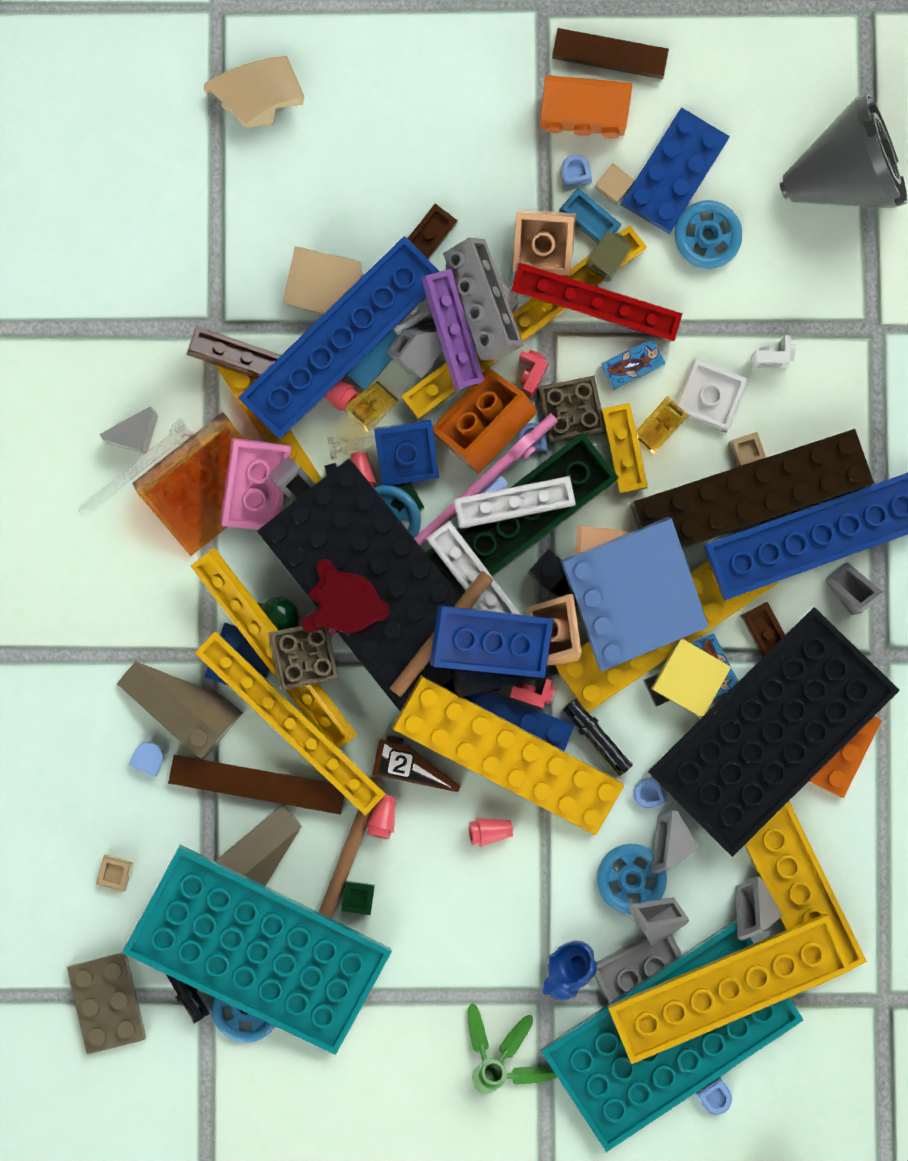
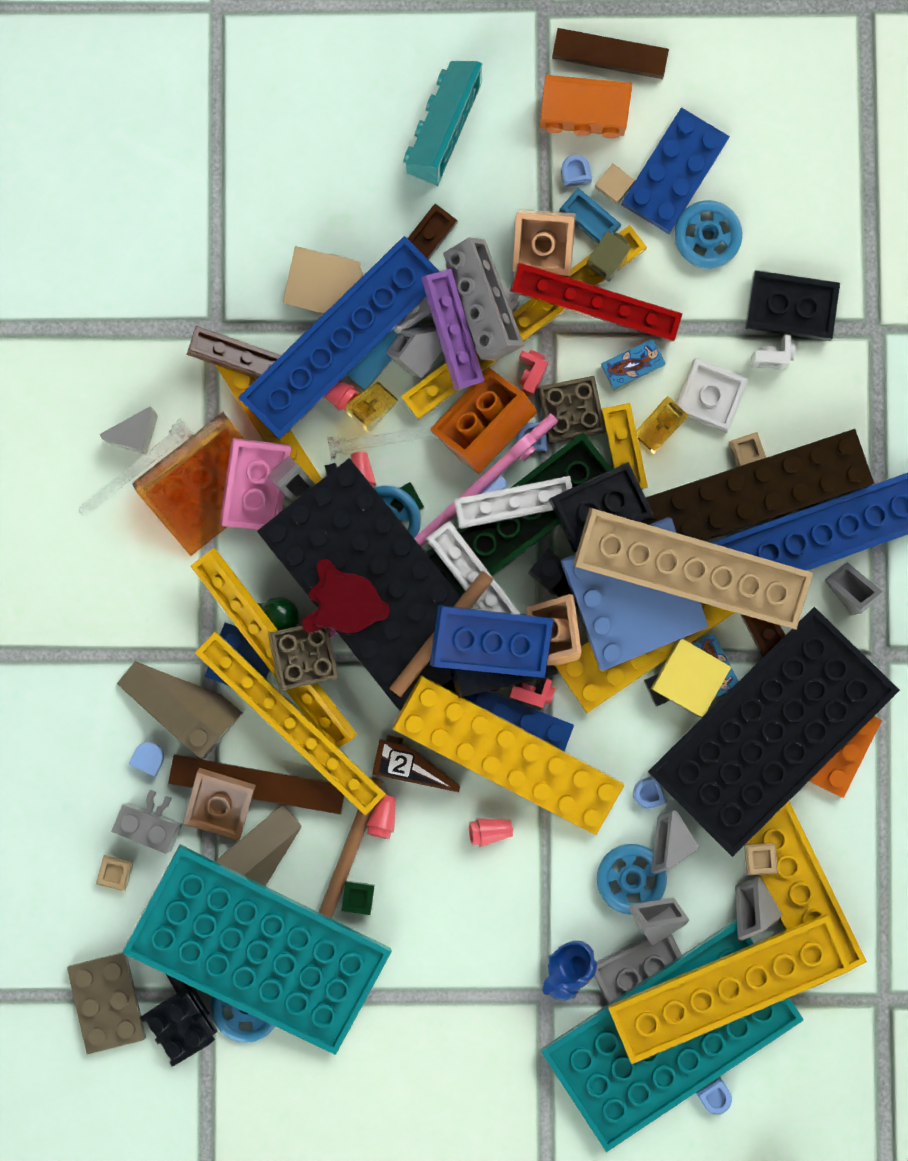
tan slope [204,55,305,127] -> none
blue plate [373,419,440,486] -> none
bright green plant [467,1003,557,1093] -> none
black pin [562,698,633,776] -> none
dark grey cone [779,93,908,208] -> none
none -> light grey brick [111,790,183,854]
none -> black plate [140,990,218,1067]
none -> medium nougat plate [183,768,256,841]
none -> teal slope [403,61,483,186]
none -> black tile [548,462,654,553]
none -> tan plate [573,508,813,629]
none -> tan tile [744,843,778,875]
none -> black plate [745,270,840,341]

